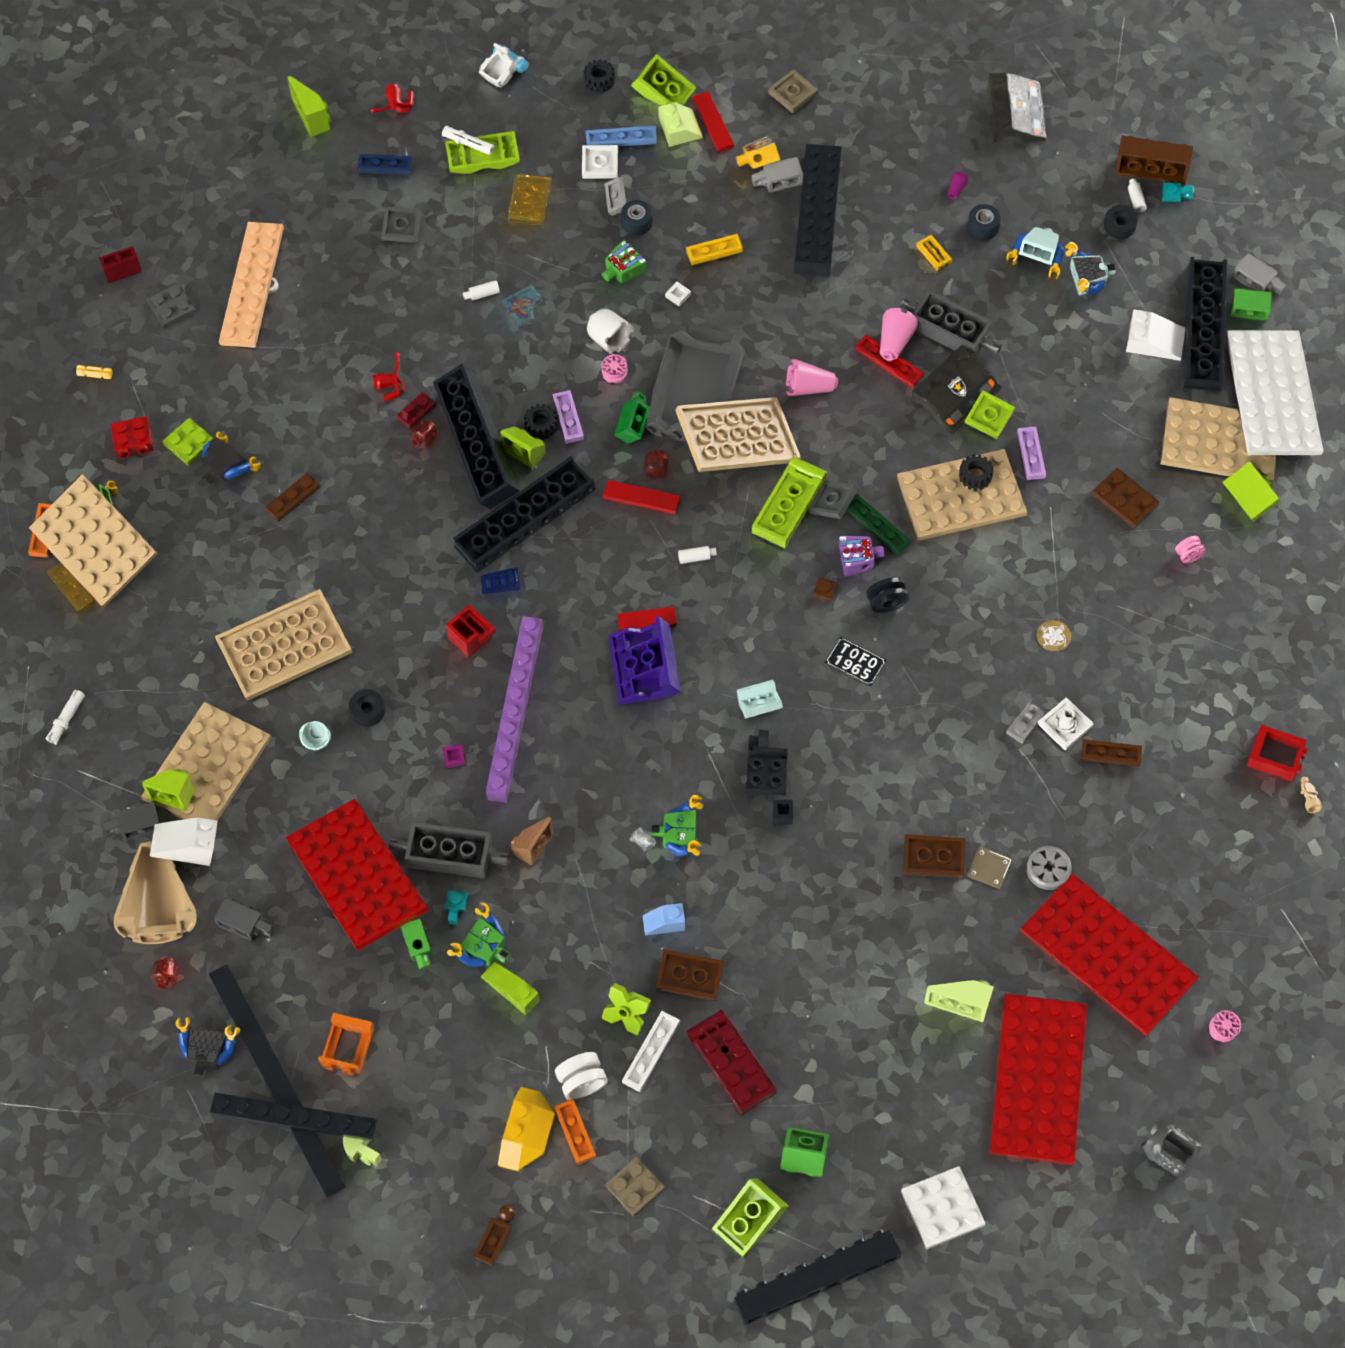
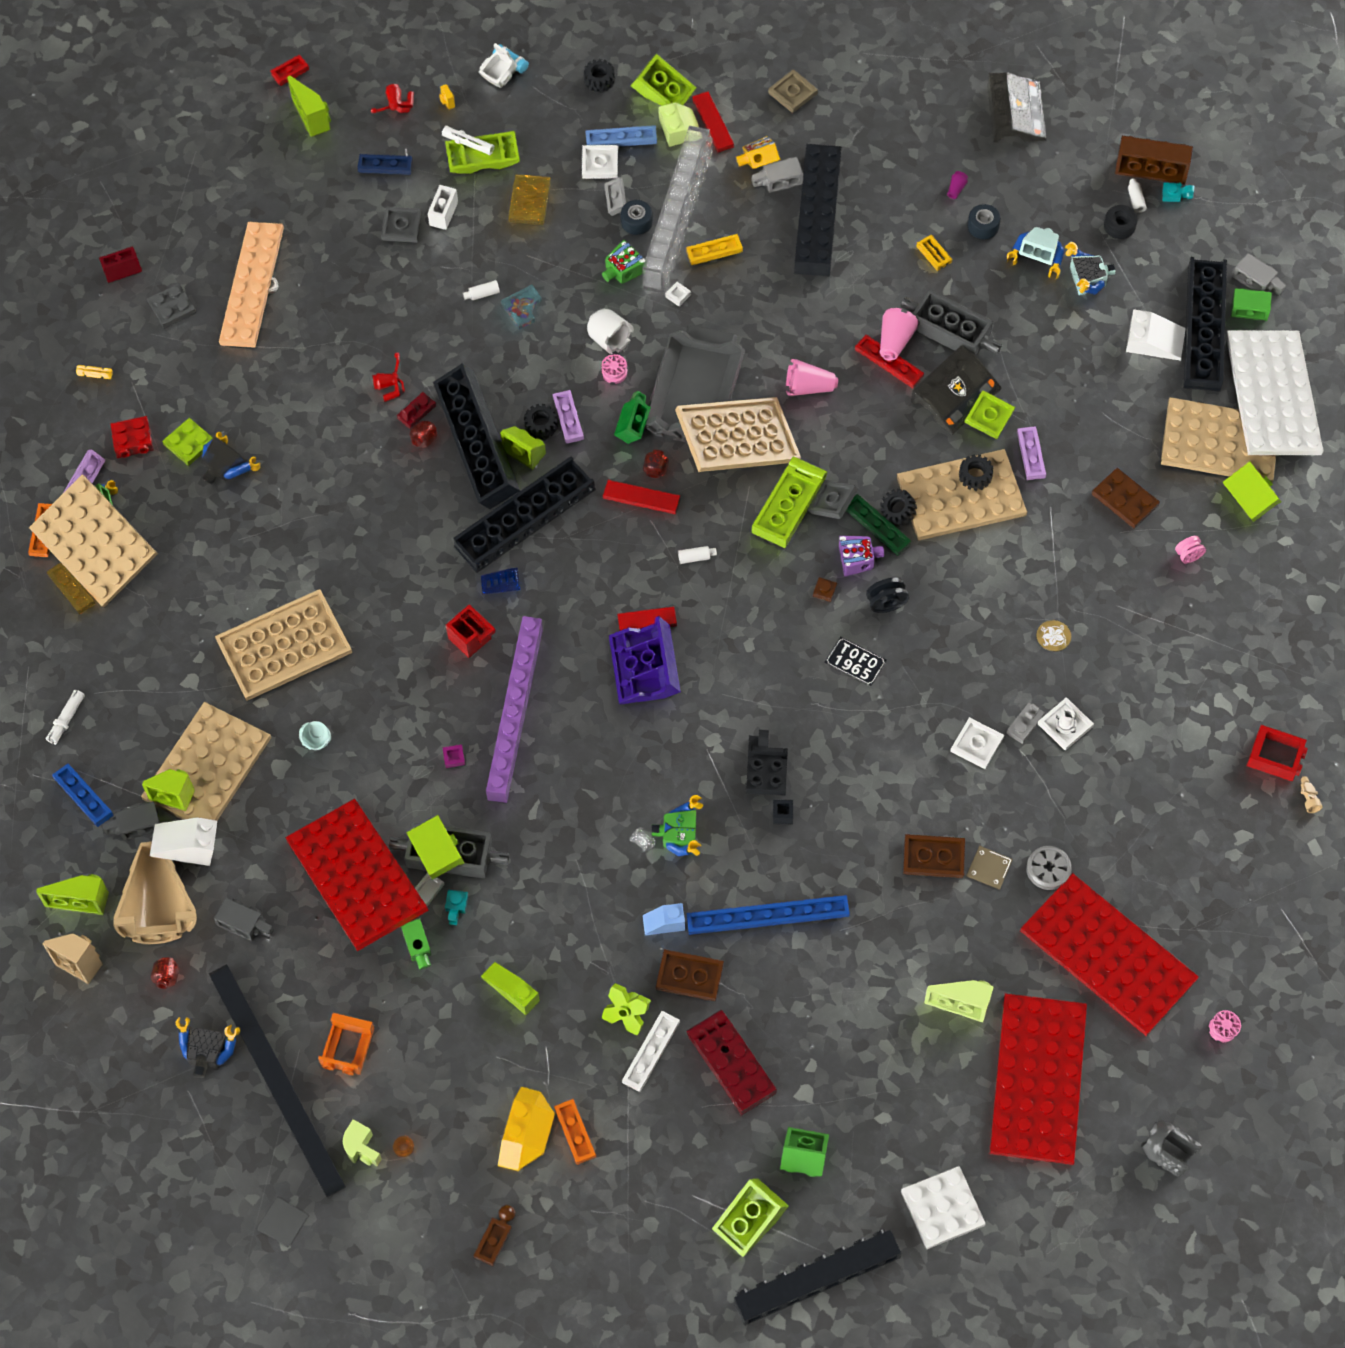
black plate [210,1093,378,1141] -> none
reddish brown plate [265,473,321,522] -> none
black tyre [349,689,385,727] -> none
torso [447,903,511,967] -> none
medium nougat slope [510,817,554,866] -> none
white wheel [555,1052,608,1100] -> none
dark tan plate [605,1157,665,1217] -> none
light aqua bracket [737,680,783,718] -> none
reddish brown plate [1081,739,1142,767] -> none
none -> lime slope [36,874,109,915]
none -> tan slope [43,933,103,984]
none -> blue plate [52,764,114,827]
none -> lavender plate [63,449,105,493]
none -> red plate [270,54,310,86]
none -> clear orange plate [393,1136,414,1157]
none -> lime container [406,815,465,880]
none -> white tile [415,872,445,906]
none -> white brick [428,185,458,230]
none -> yellow plate [439,84,455,110]
none -> clear brick [643,125,712,294]
none -> blue plate [686,895,850,935]
none -> black tyre [880,489,917,526]
none -> white plate [950,717,1004,769]

